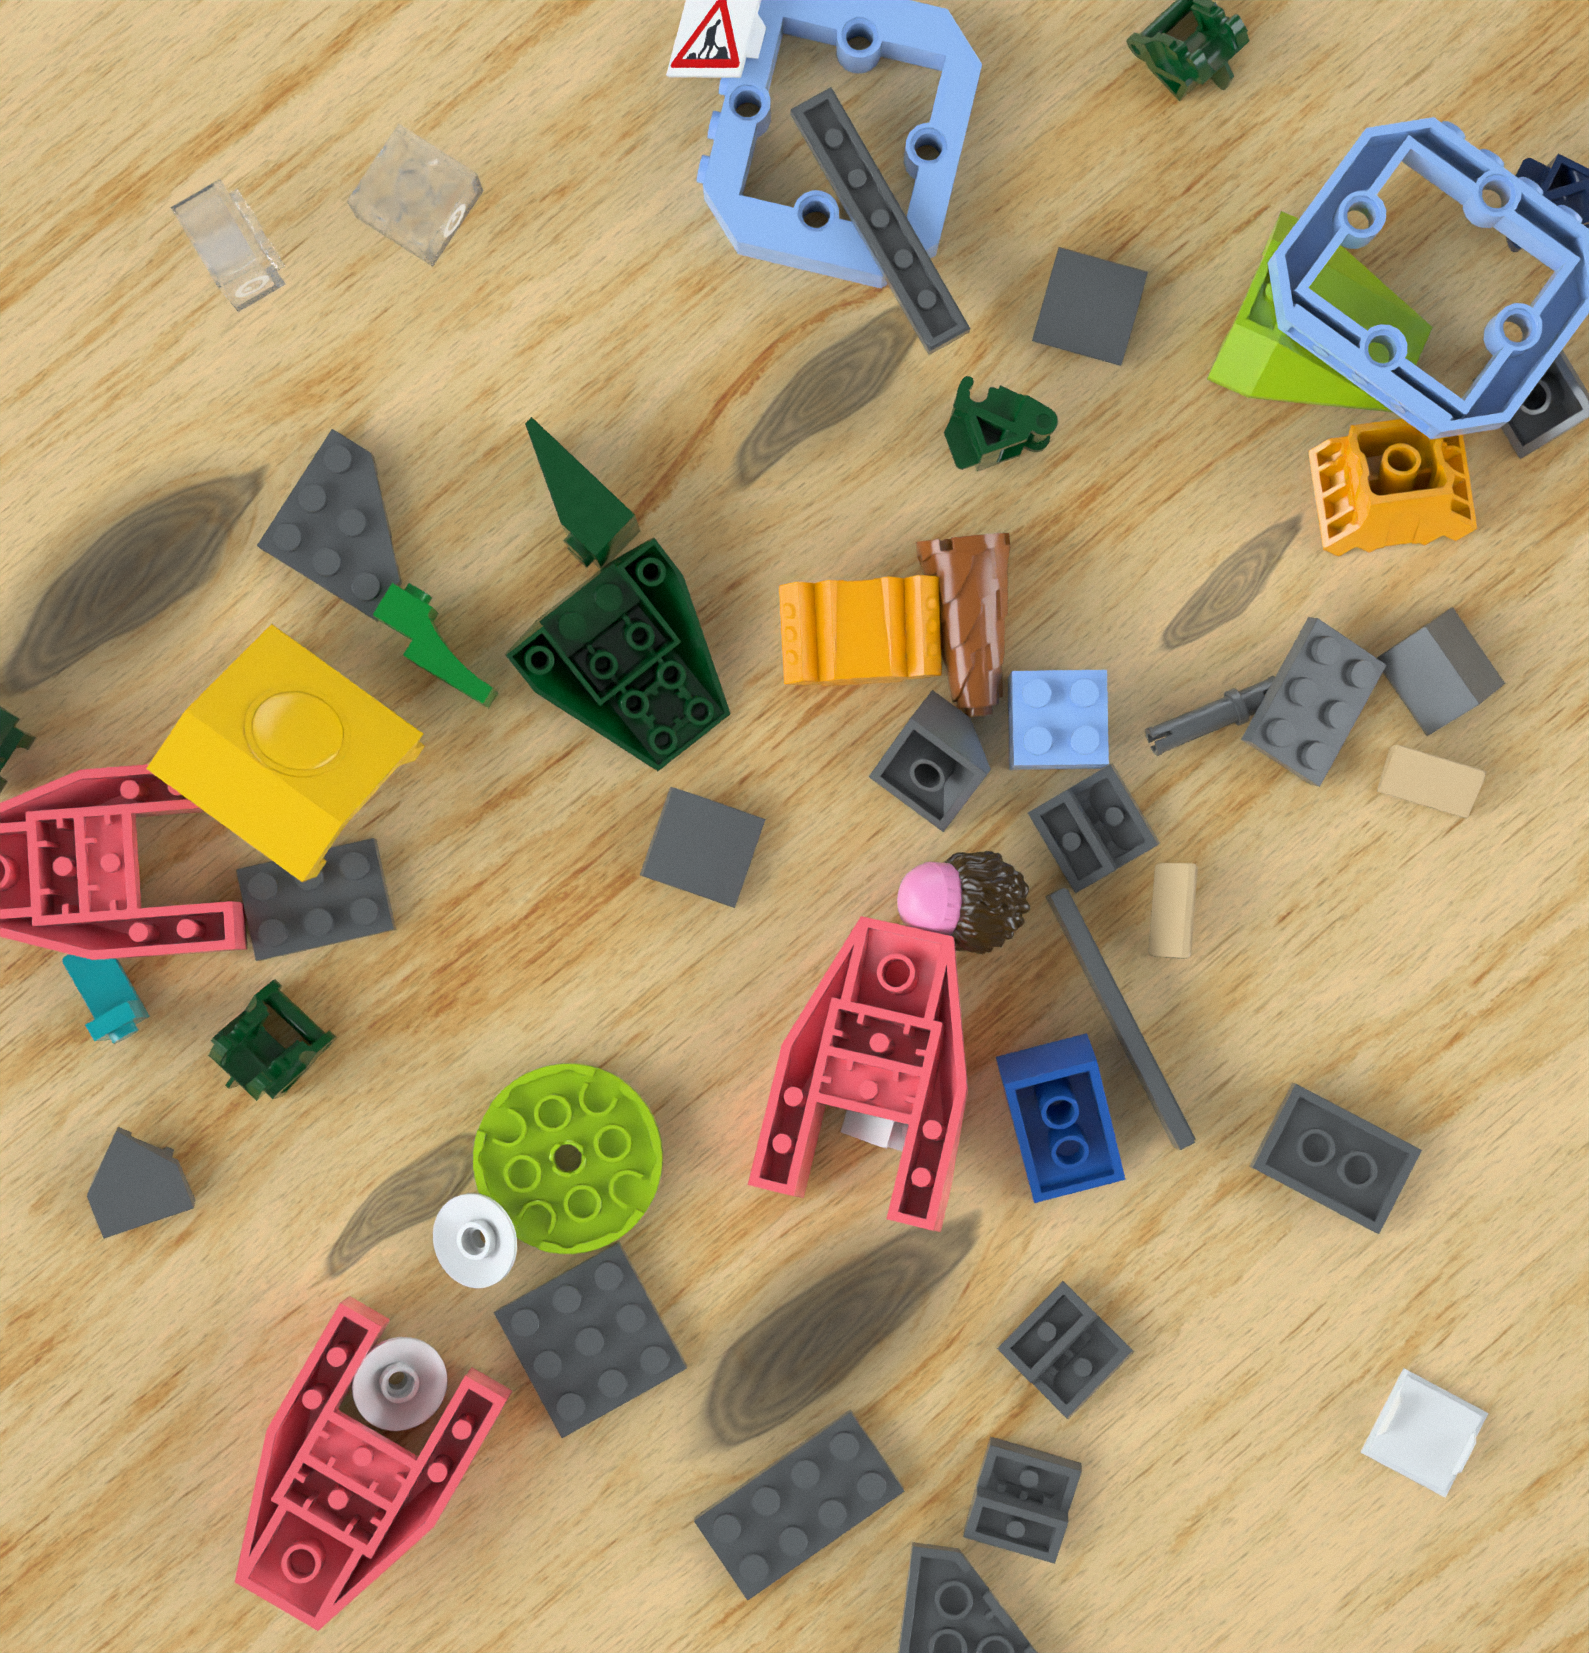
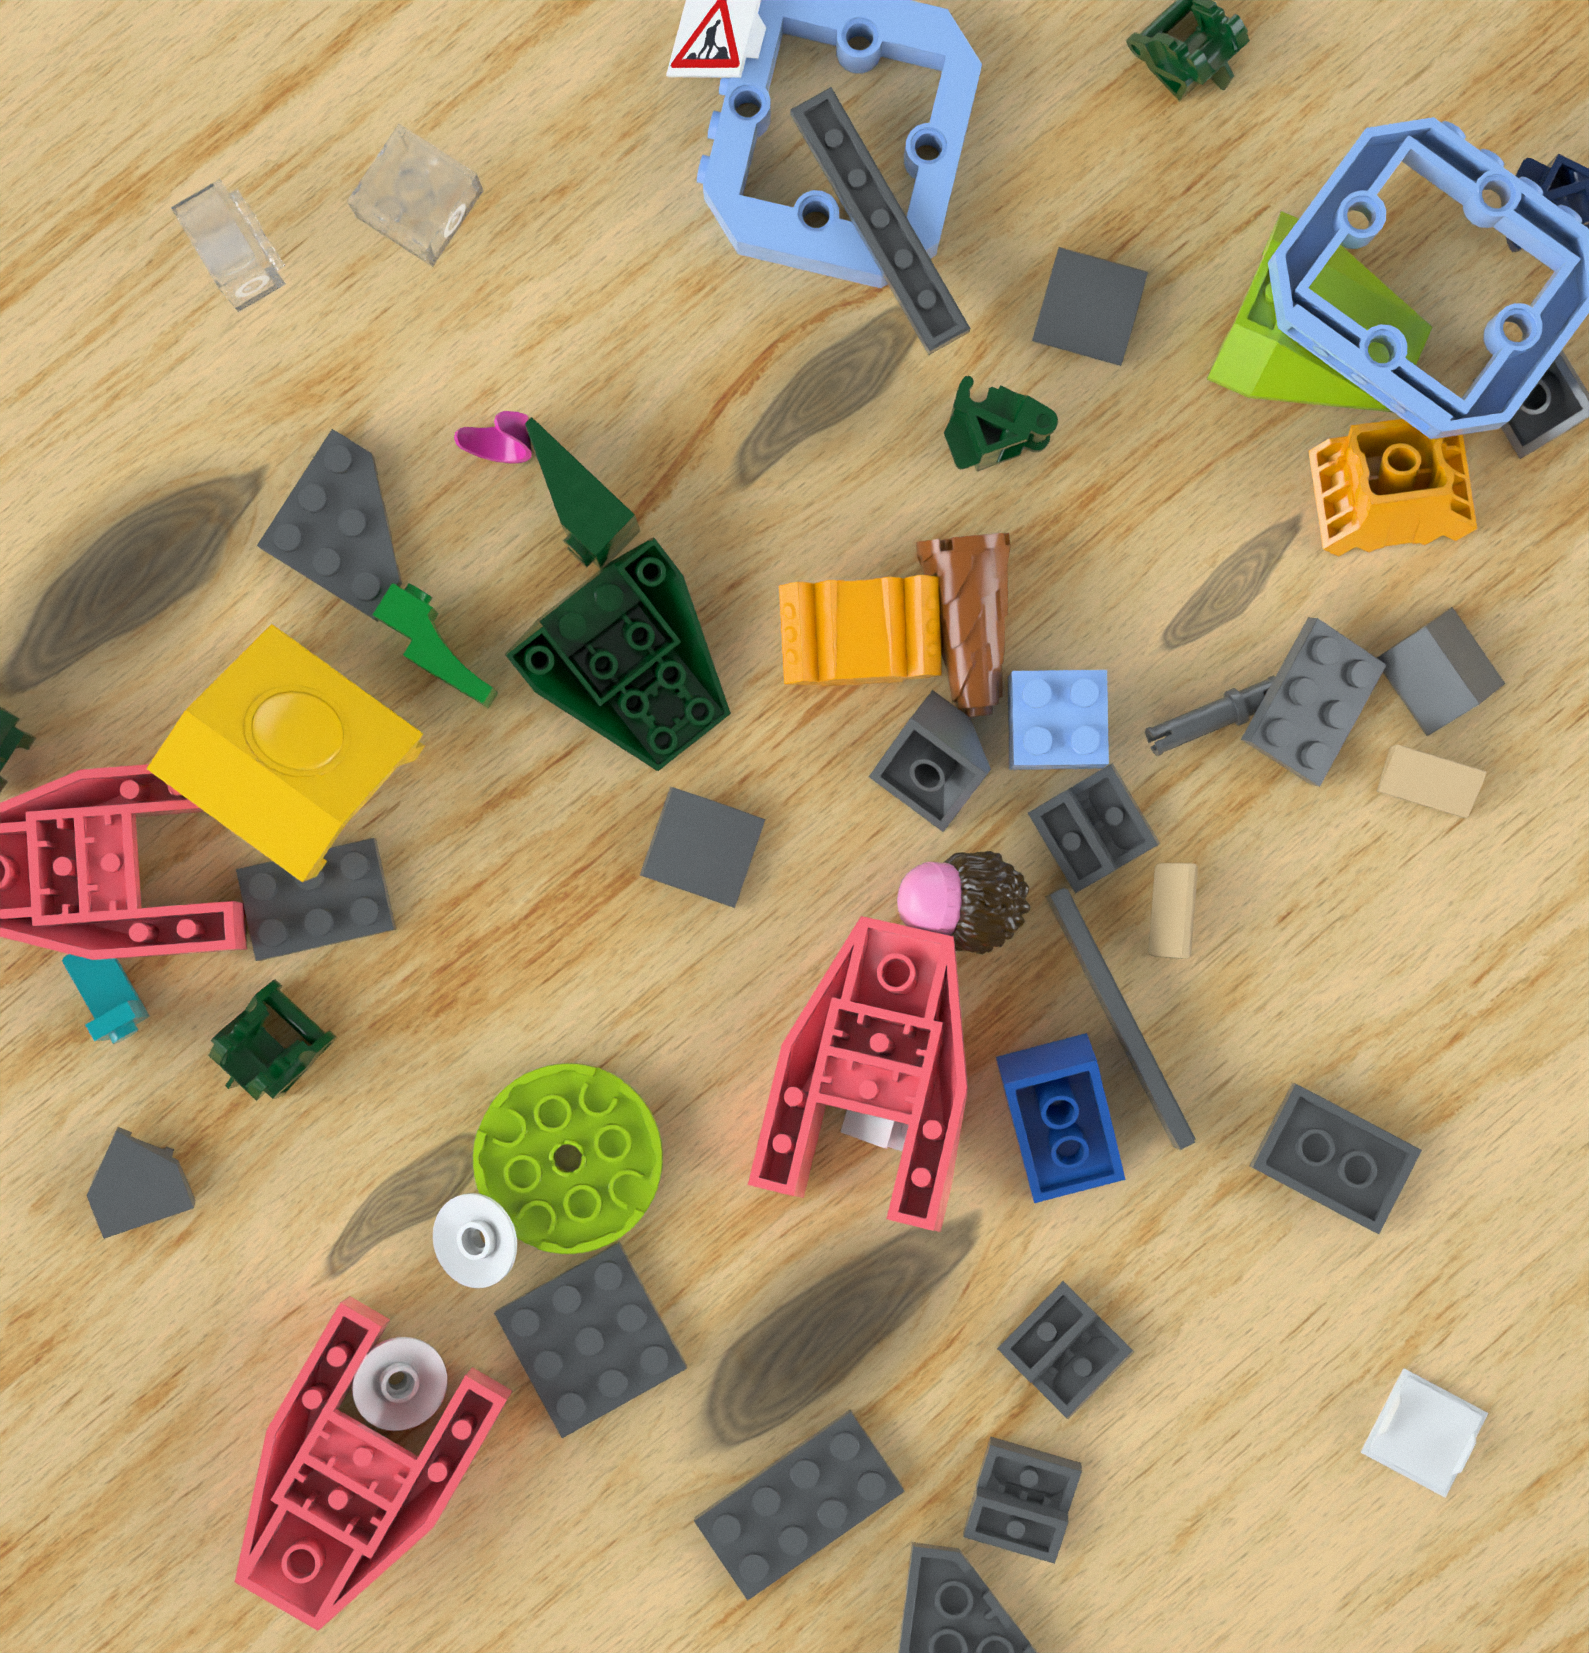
none -> dark pink helmet [454,411,532,464]

